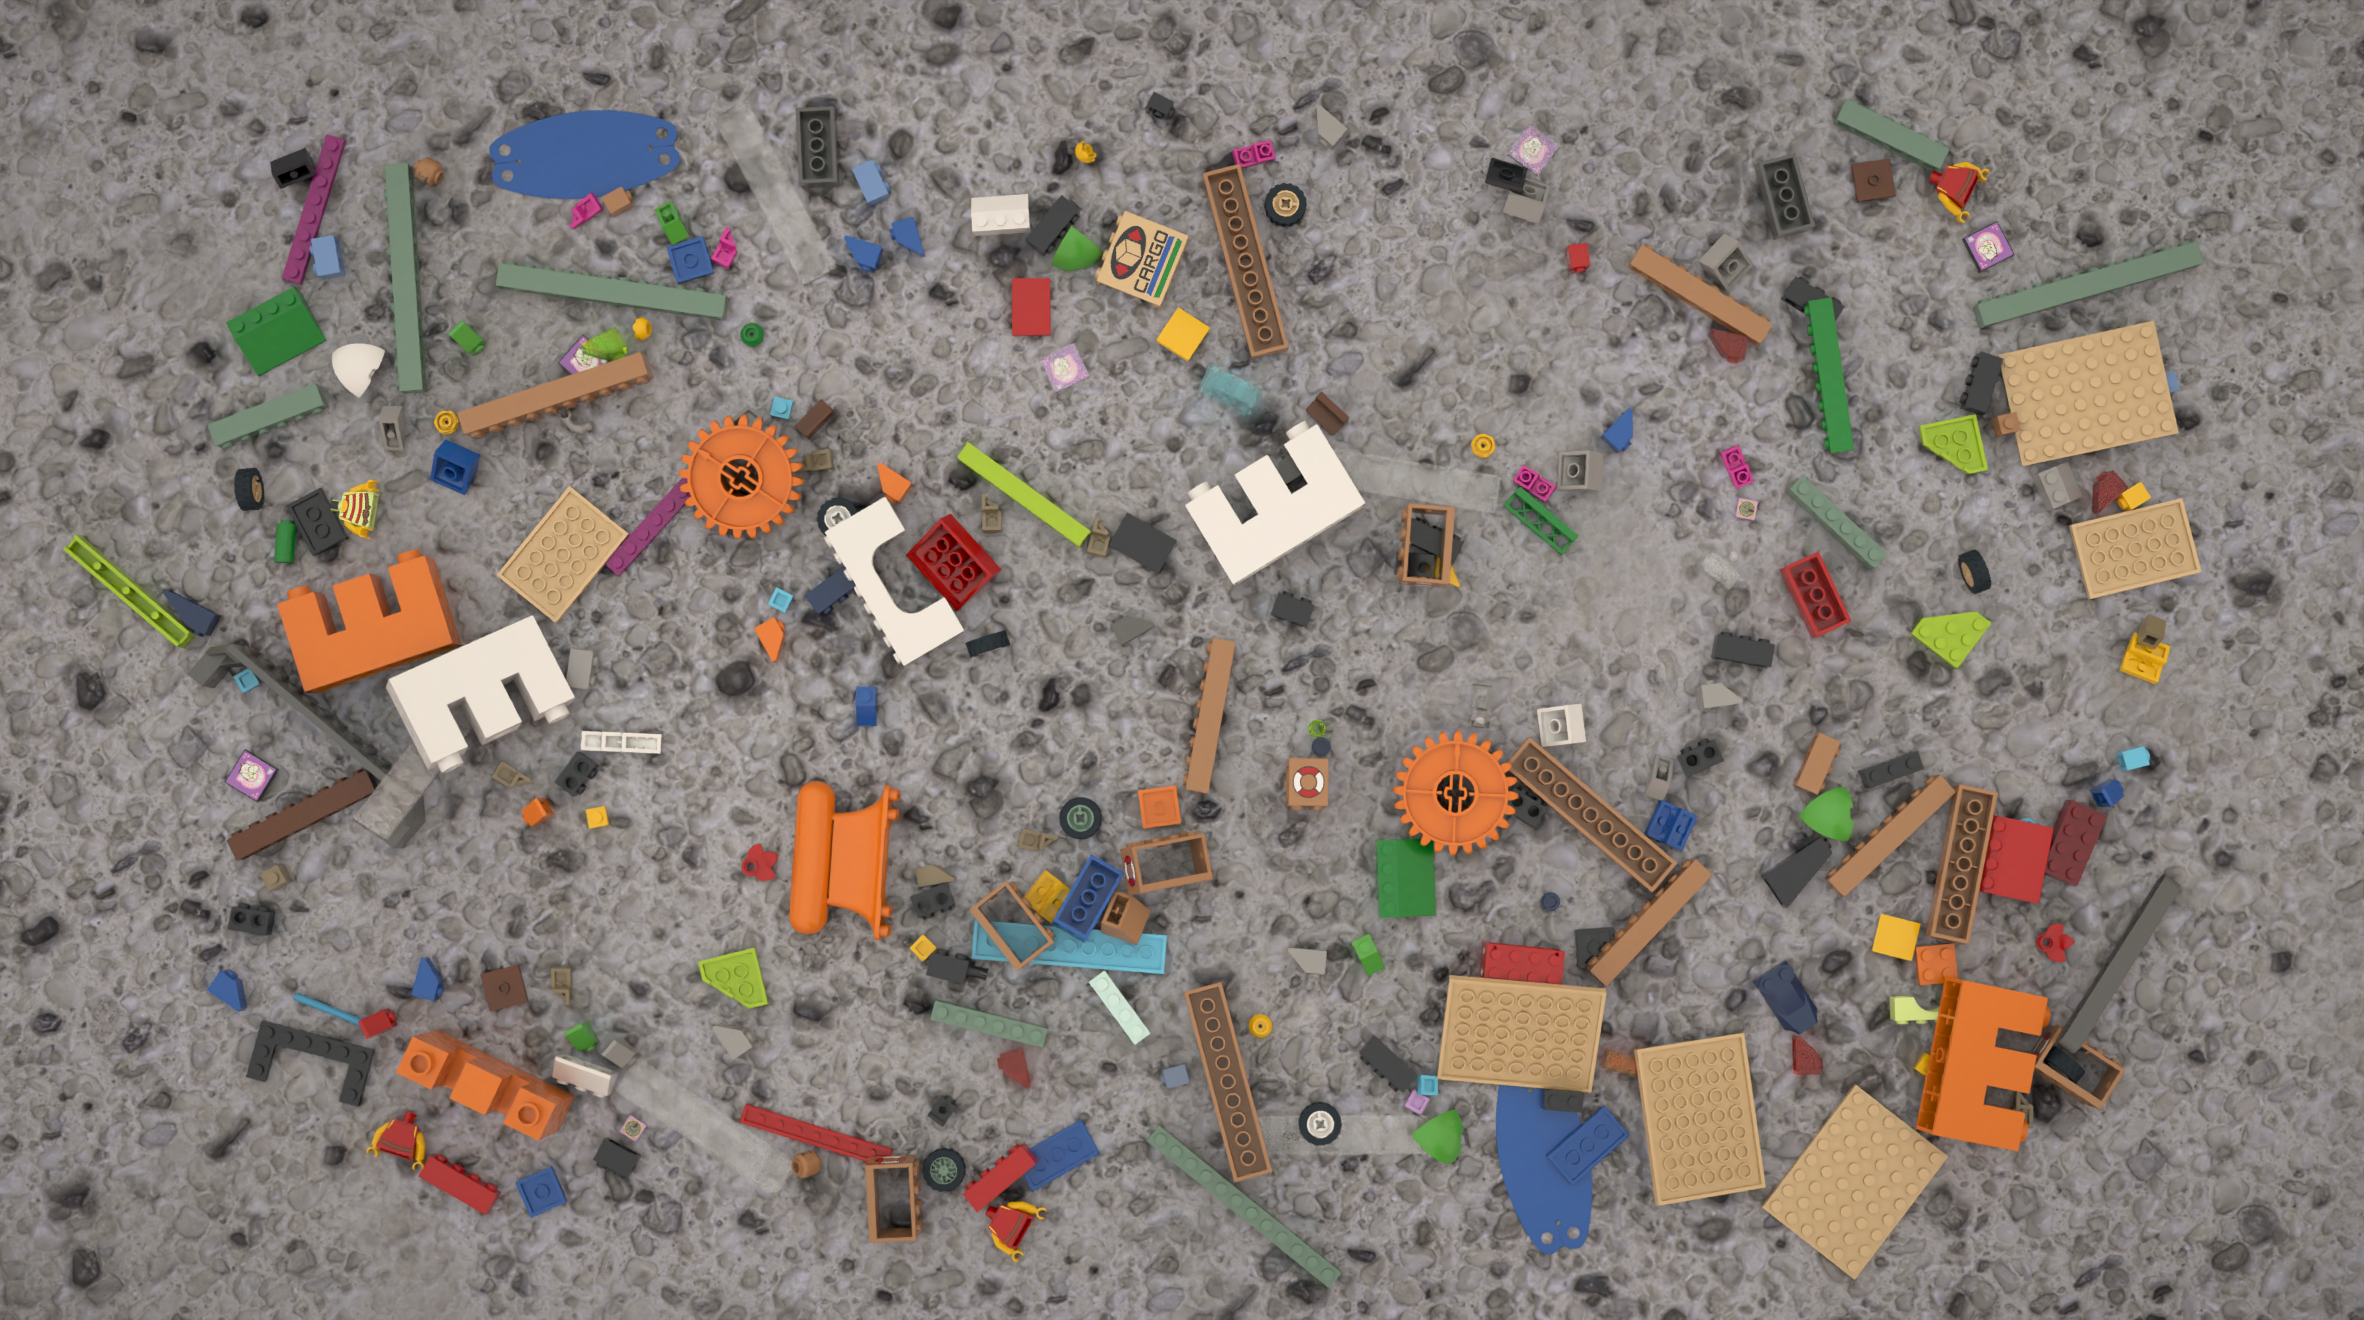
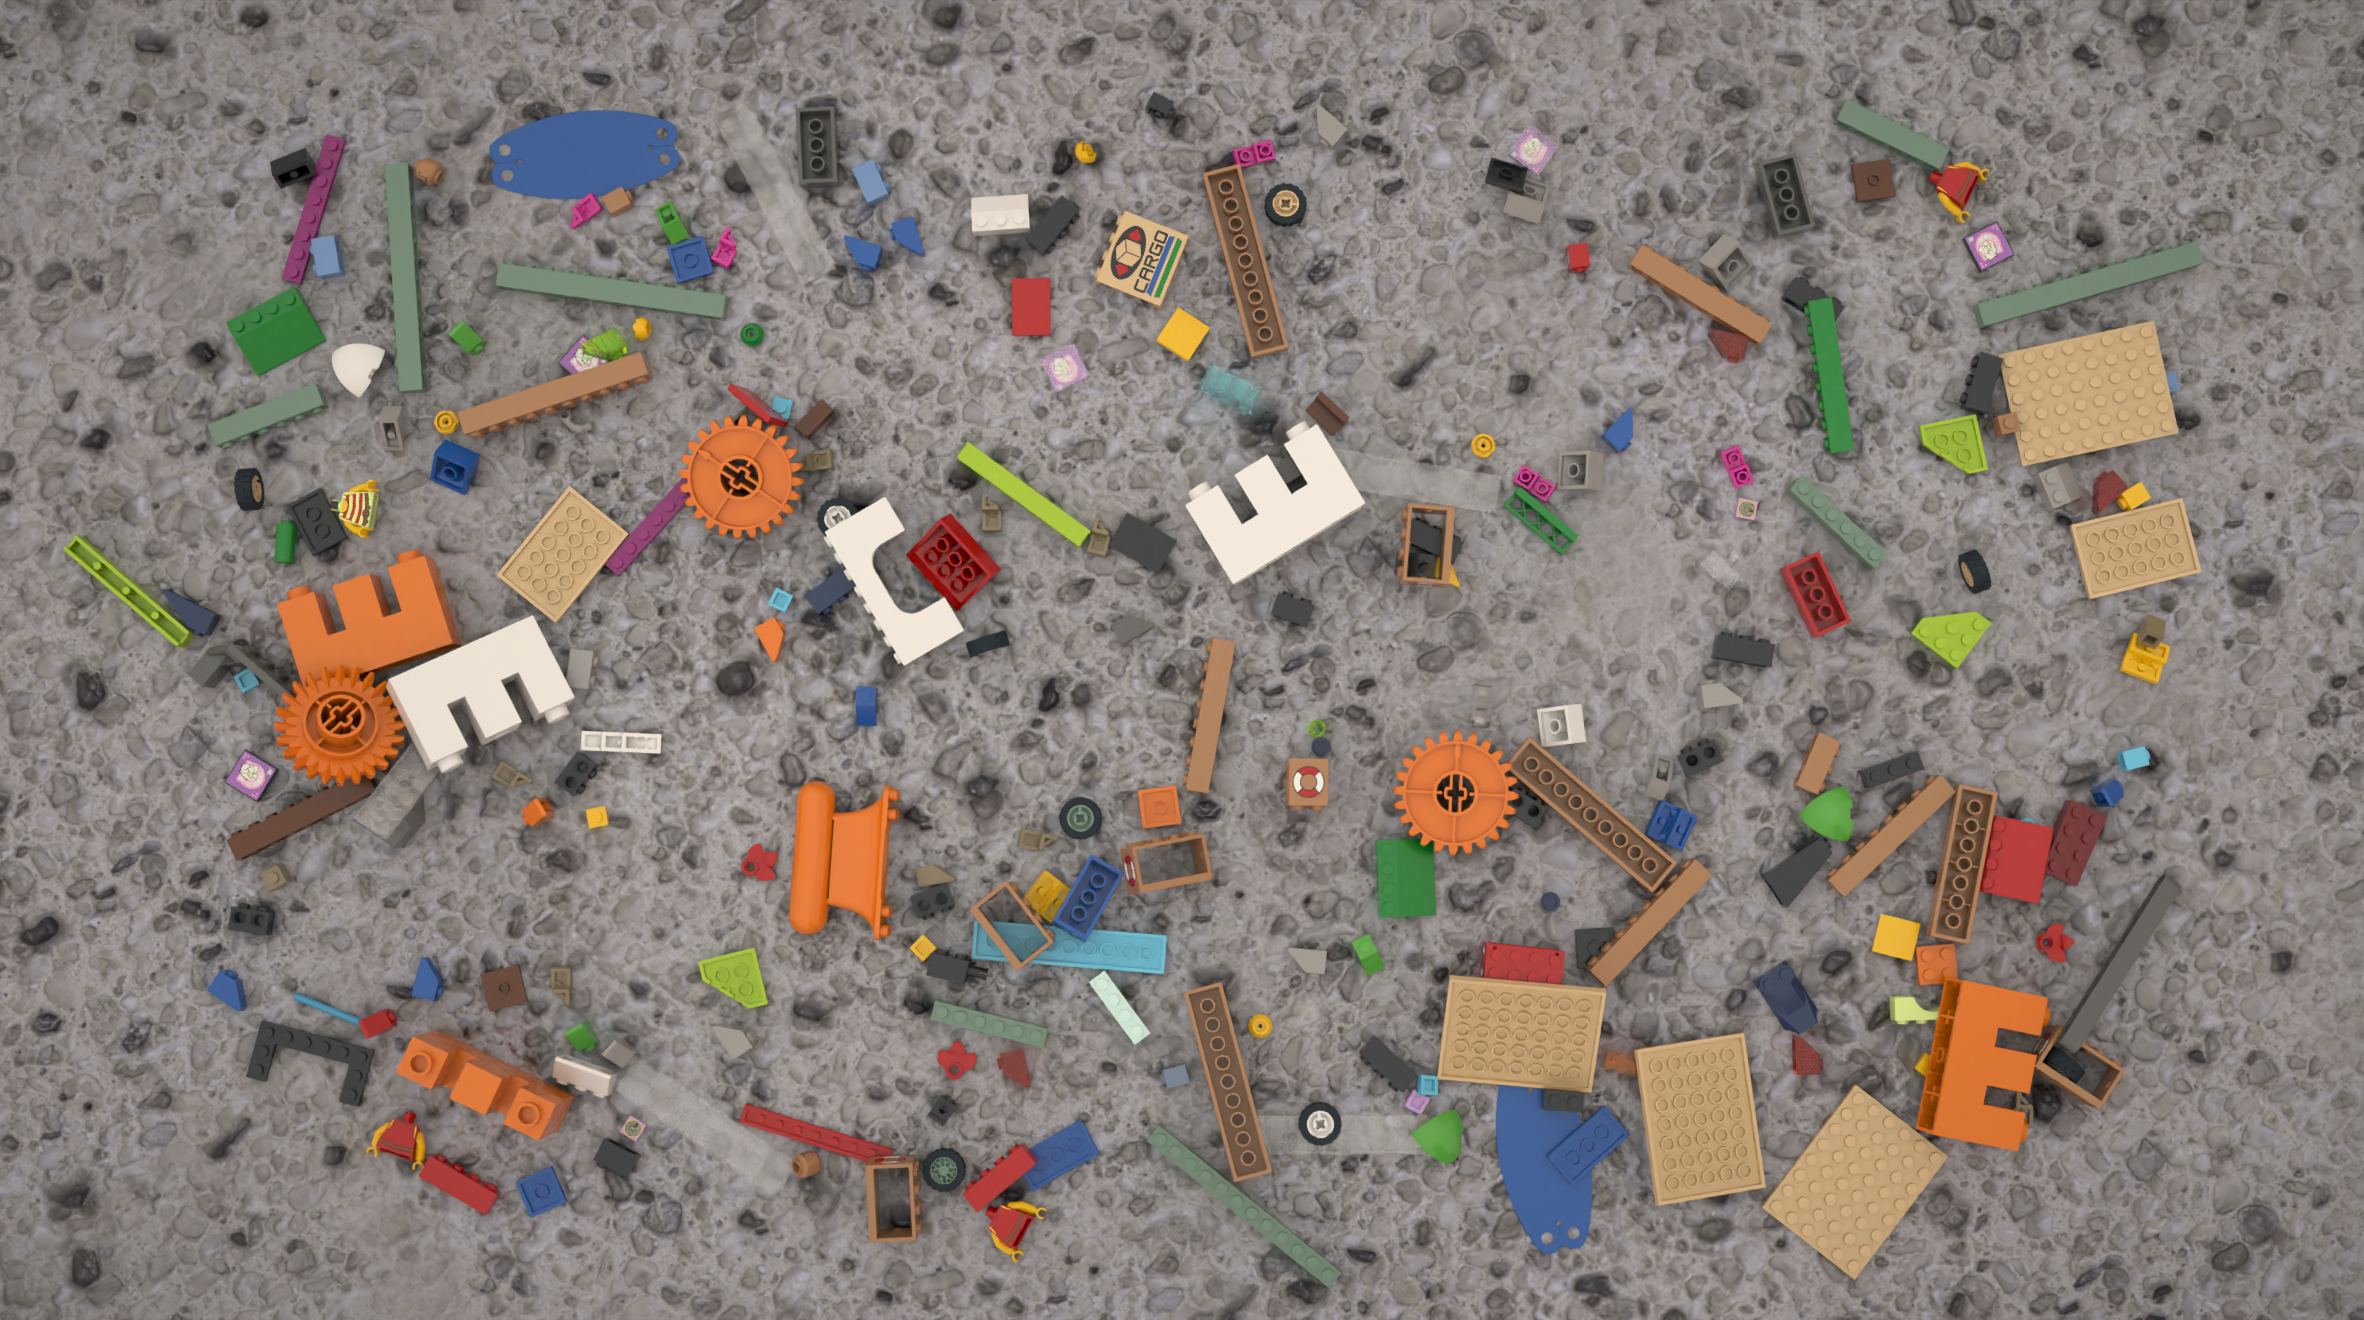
orange slope [877,462,913,504] -> none
bright green brick [1052,226,1104,271] -> none
medium nougat slope [1101,890,1151,945] -> none
none -> orange gear [274,664,406,786]
none -> red tile [727,384,789,428]
none -> red plate [938,1041,977,1080]

